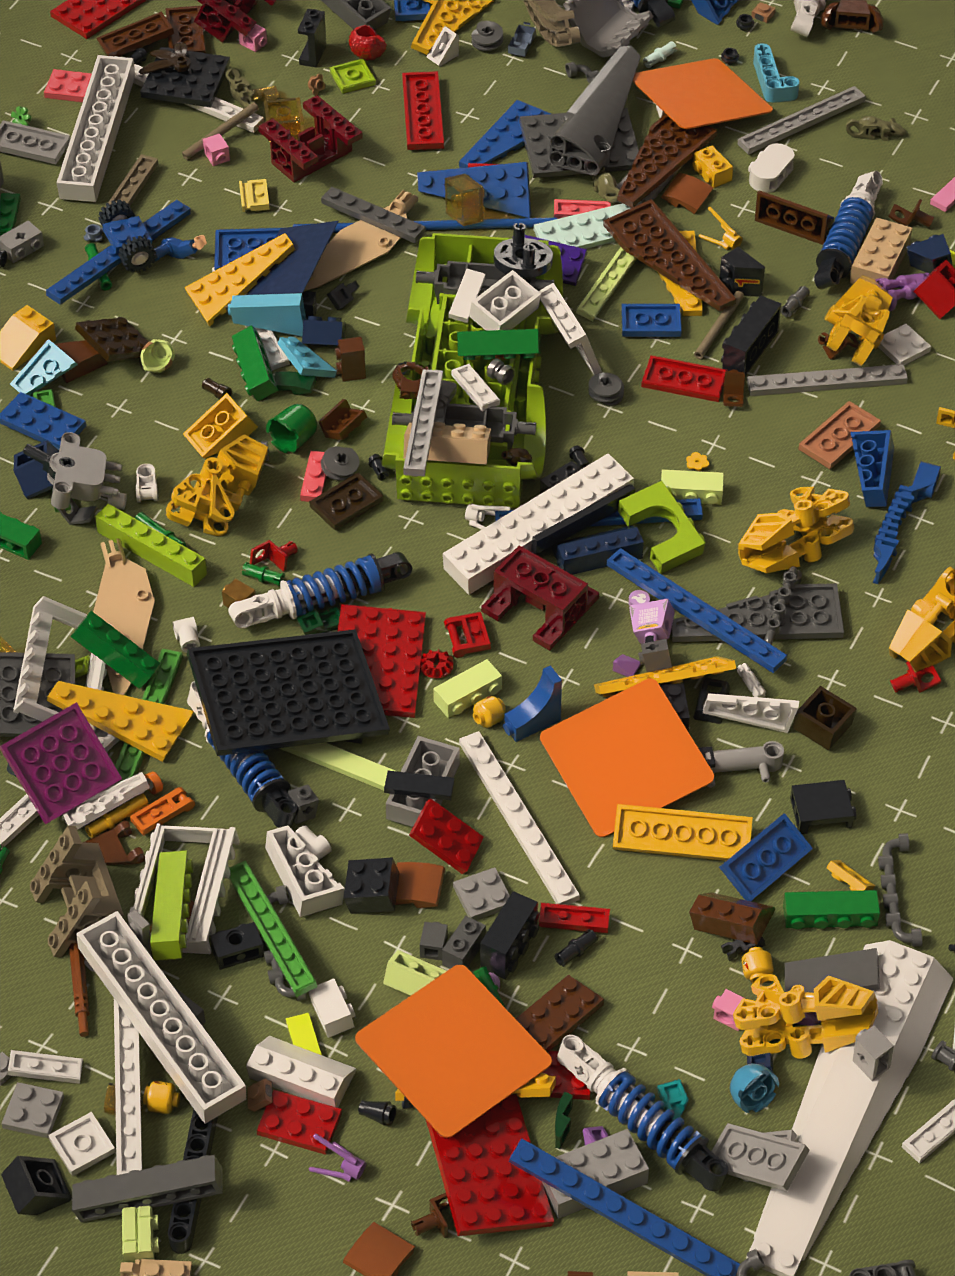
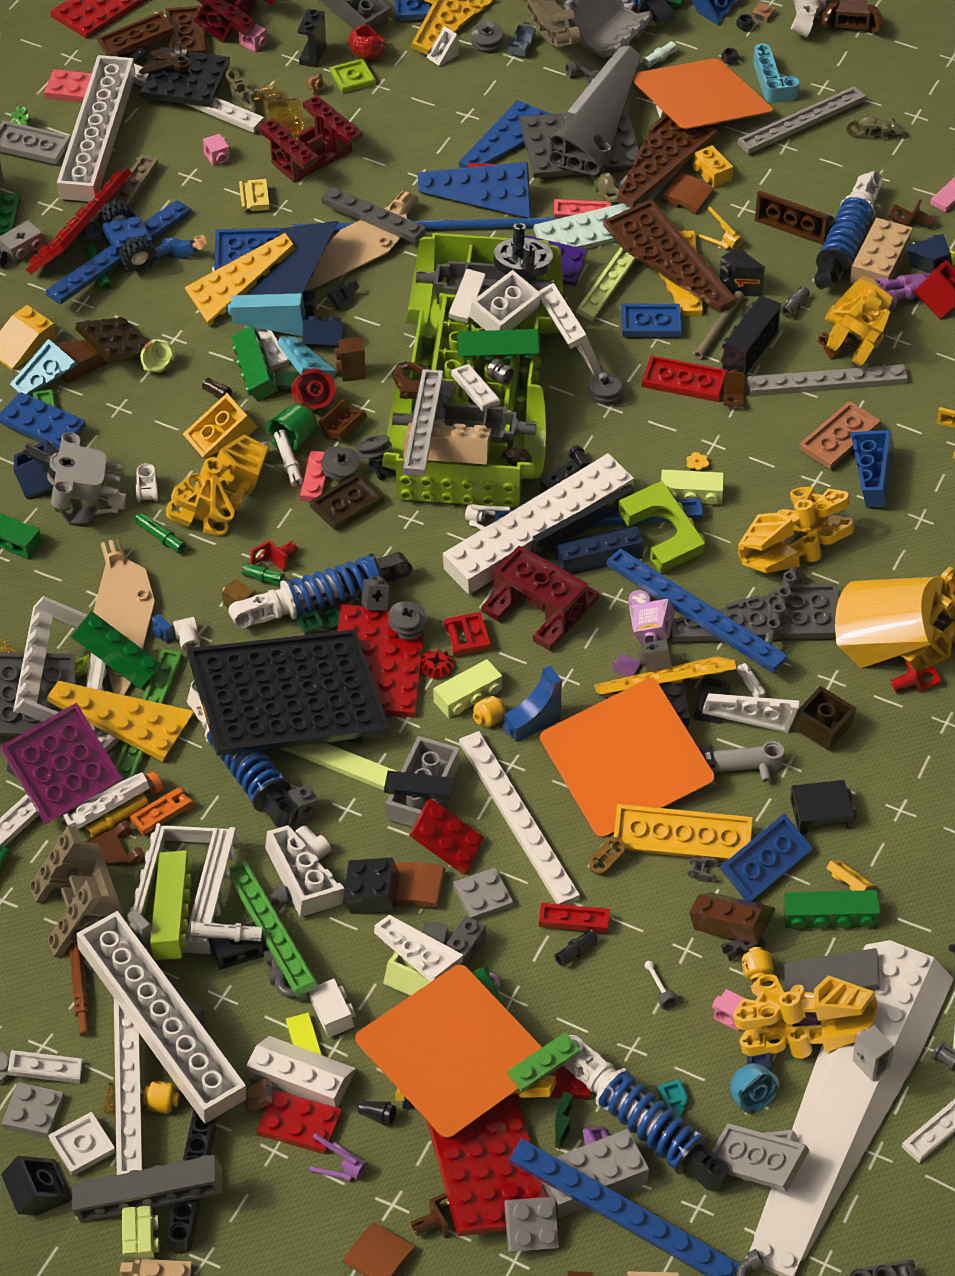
lime brick [95,504,207,587] -> none
dark tan piece [182,102,259,160] -> none
red plate [402,71,444,150] -> none
clear yellow brick [445,174,485,226] -> none
black brick [480,891,540,980] -> none
reddish brown plate [516,975,604,1053] -> none
white brick [748,144,794,193] -> none
blue piece [873,461,941,584] -> none
white plate [878,324,931,365] -> none
dark grey bar [878,833,922,947] -> none
none -> red wing [25,167,132,275]
none -> blue plate [152,614,174,643]
none -> white pin [190,921,262,942]
none -> white pin [274,430,303,487]
none -> red brick [291,368,335,411]
none -> dark grey piece [355,435,394,461]
none -> dark grey brick [361,576,389,610]
none -> white wing [374,915,463,982]
none -> dark grey piece [388,601,427,640]
none -> light grey plate [505,1197,559,1252]
none -> bright green plate [507,1032,580,1093]
none -> pearl gold beam [589,837,625,875]
none -> dark grey hinge [645,961,679,1010]
none -> dark grey piece [687,856,719,882]
none -> yellow windscreen [835,576,943,668]

